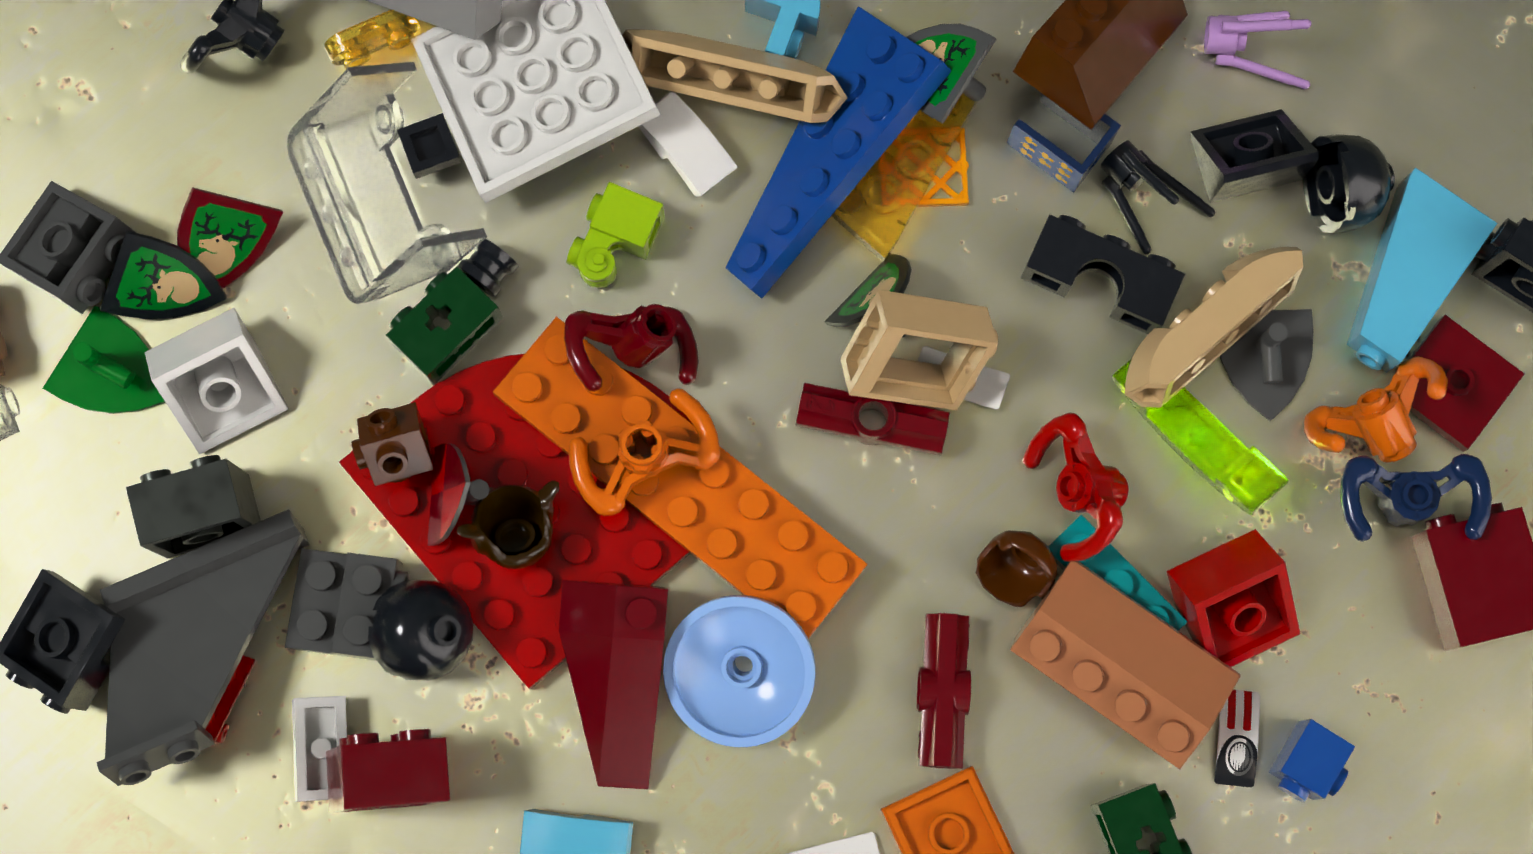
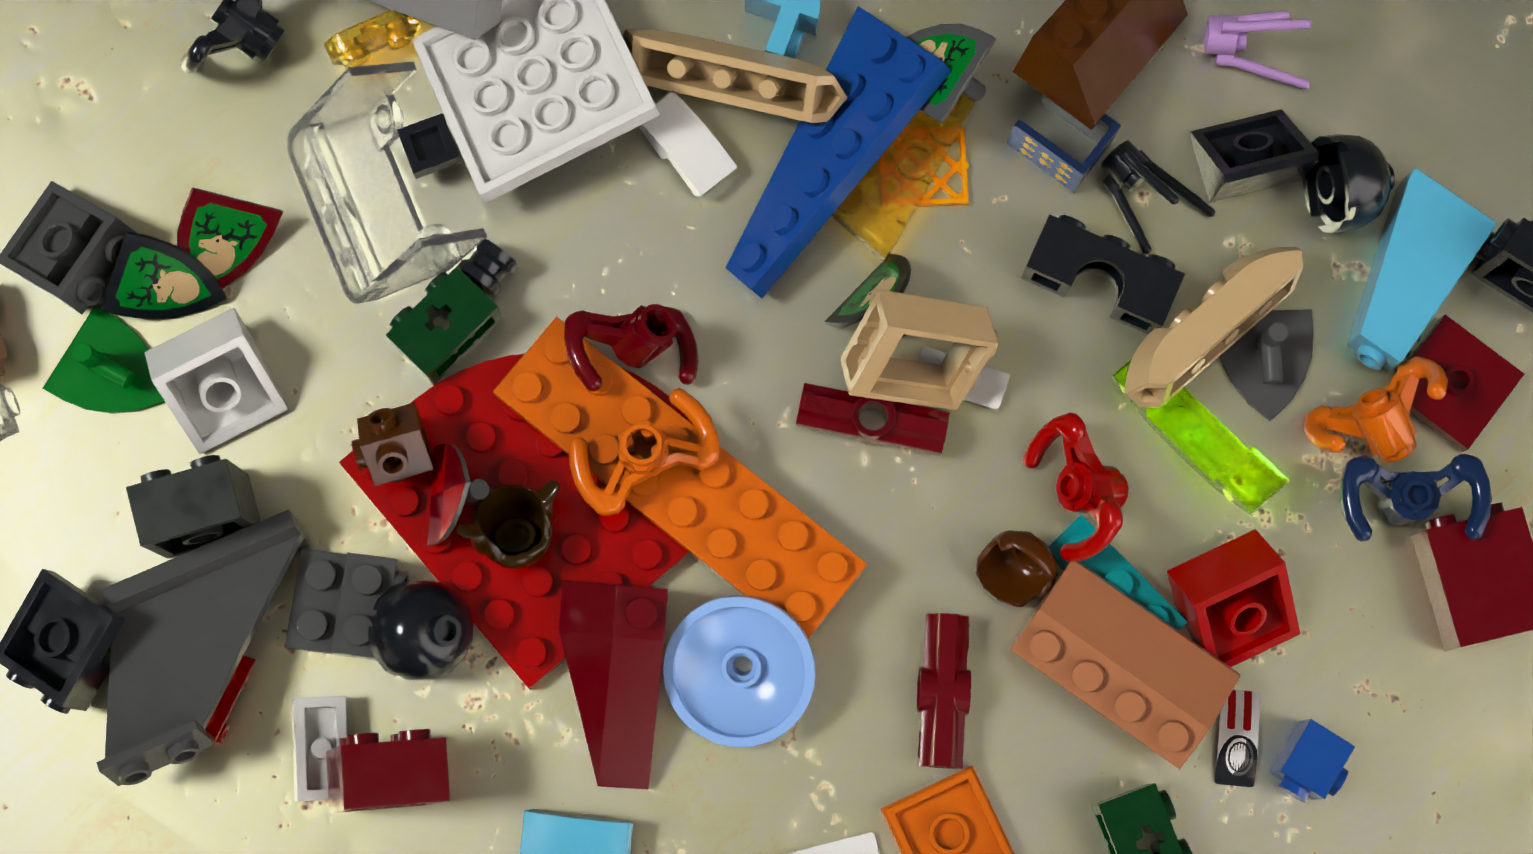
lime brick [566,182,665,289] -> none

